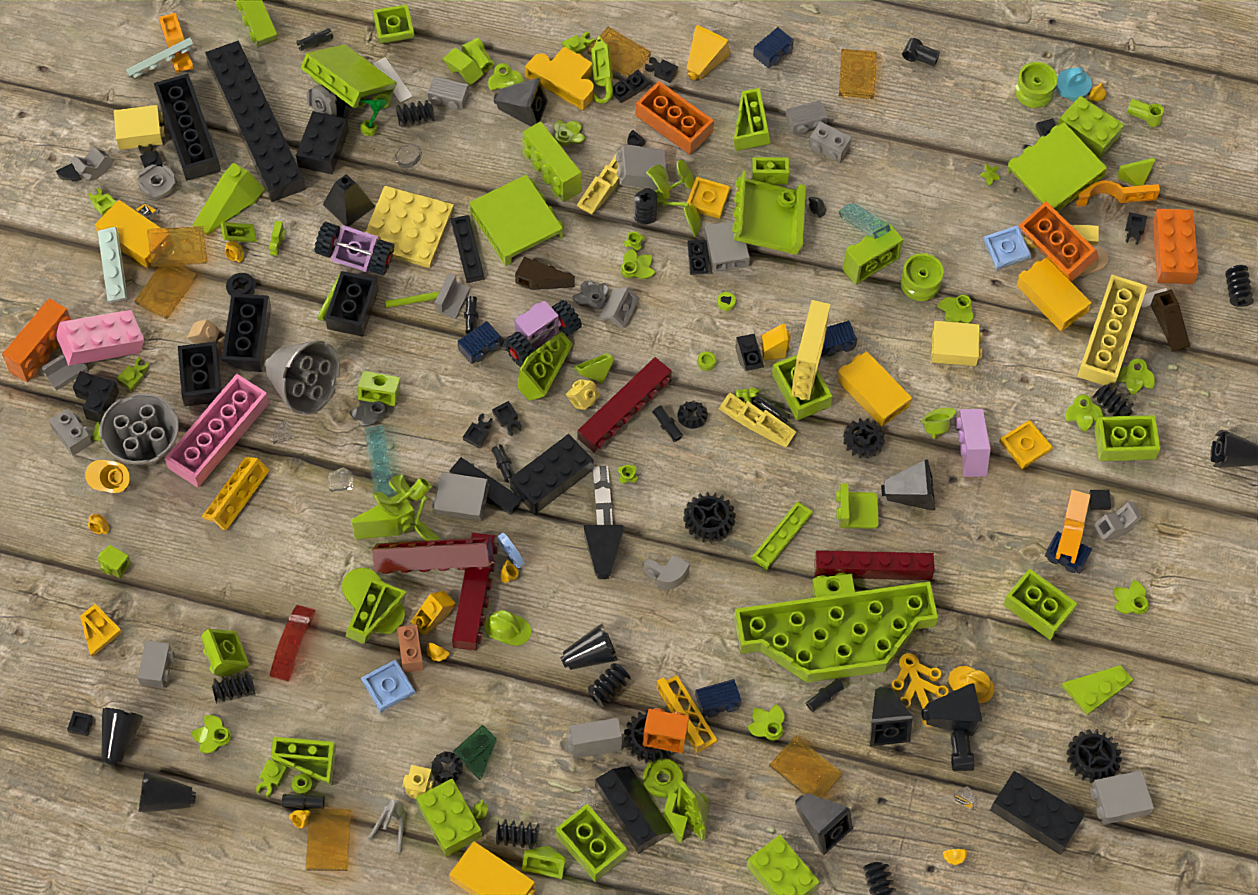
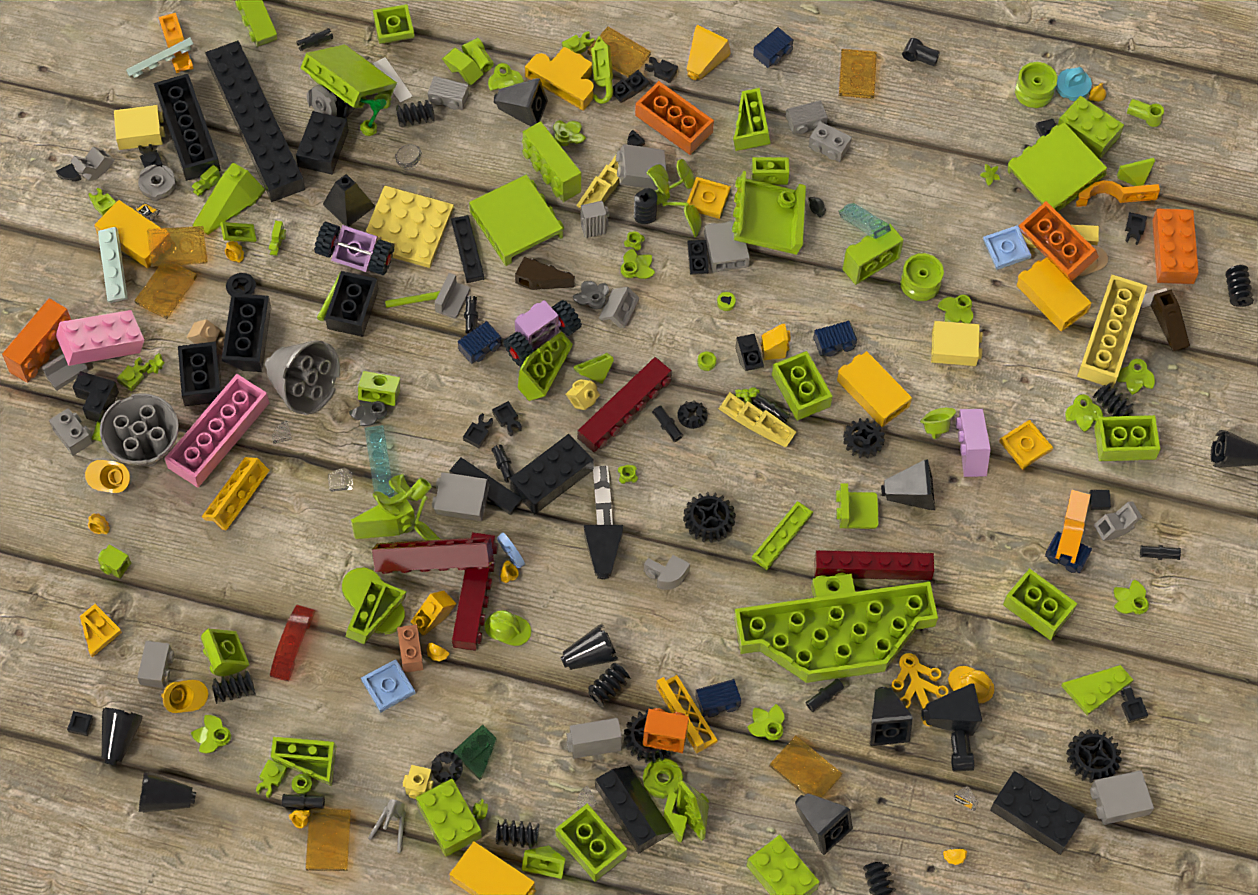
light yellow window [791,300,831,400] -> none
none -> lime plant [147,353,165,374]
none -> yellow piece [161,680,208,713]
none -> lime plate [192,165,220,196]
none -> light grey brick [581,201,609,238]
none -> black plate [1120,686,1148,723]
none -> black pin [1140,545,1181,560]

